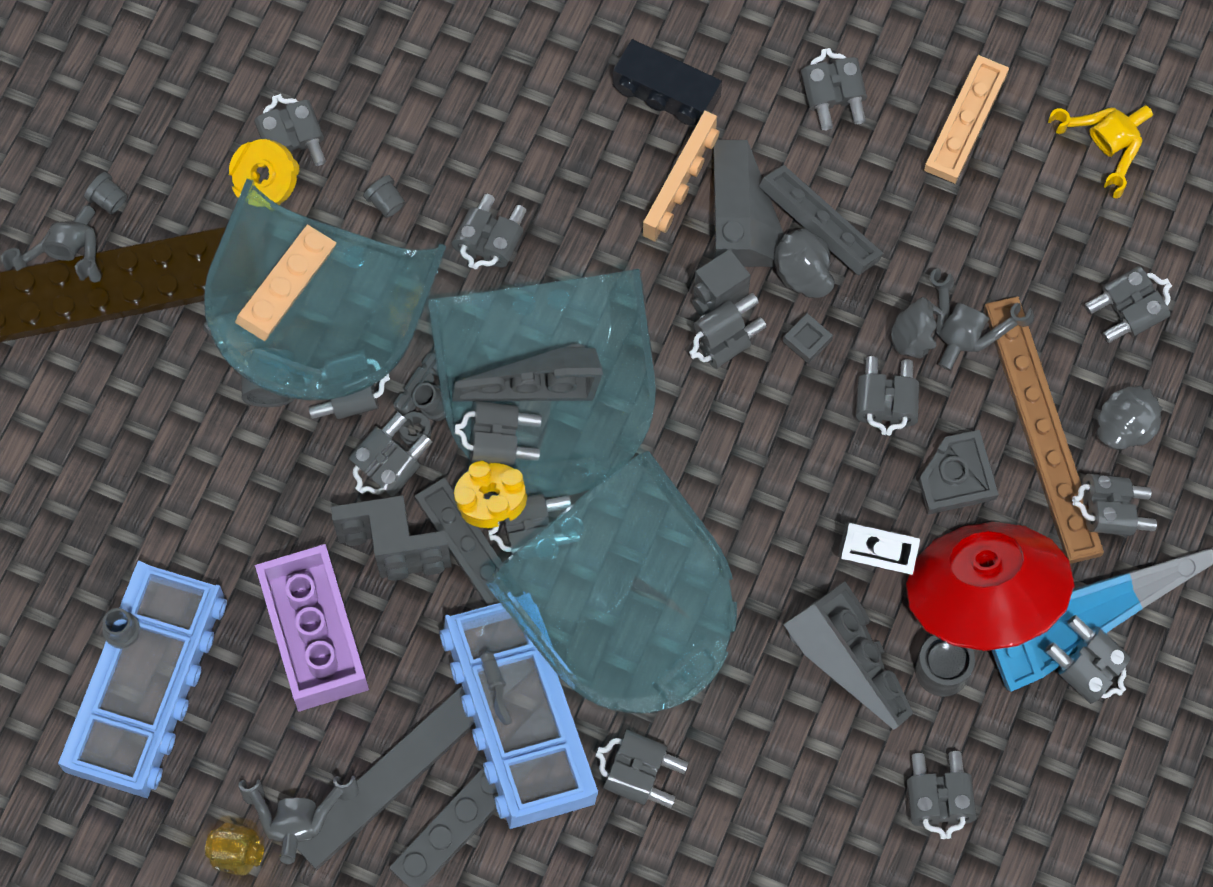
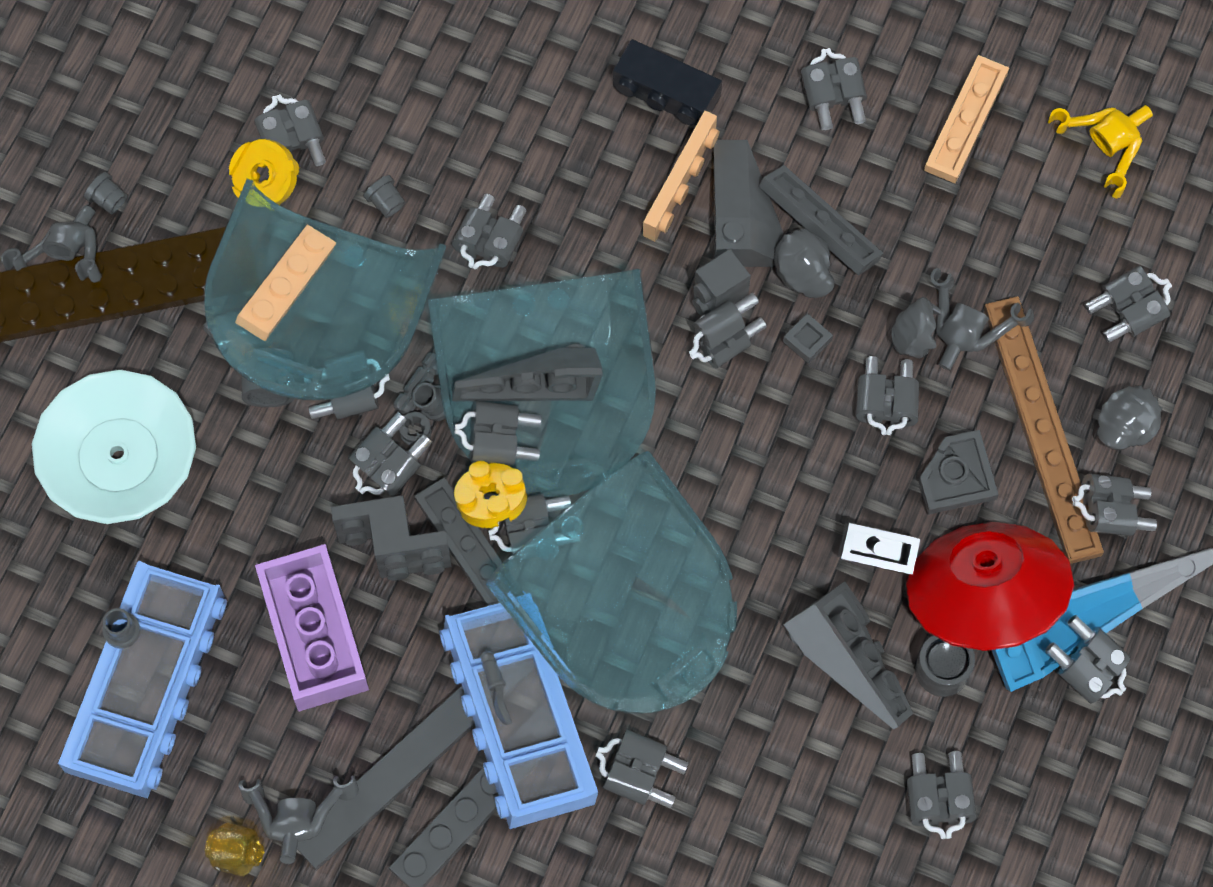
none -> light aqua dish [32,370,196,524]

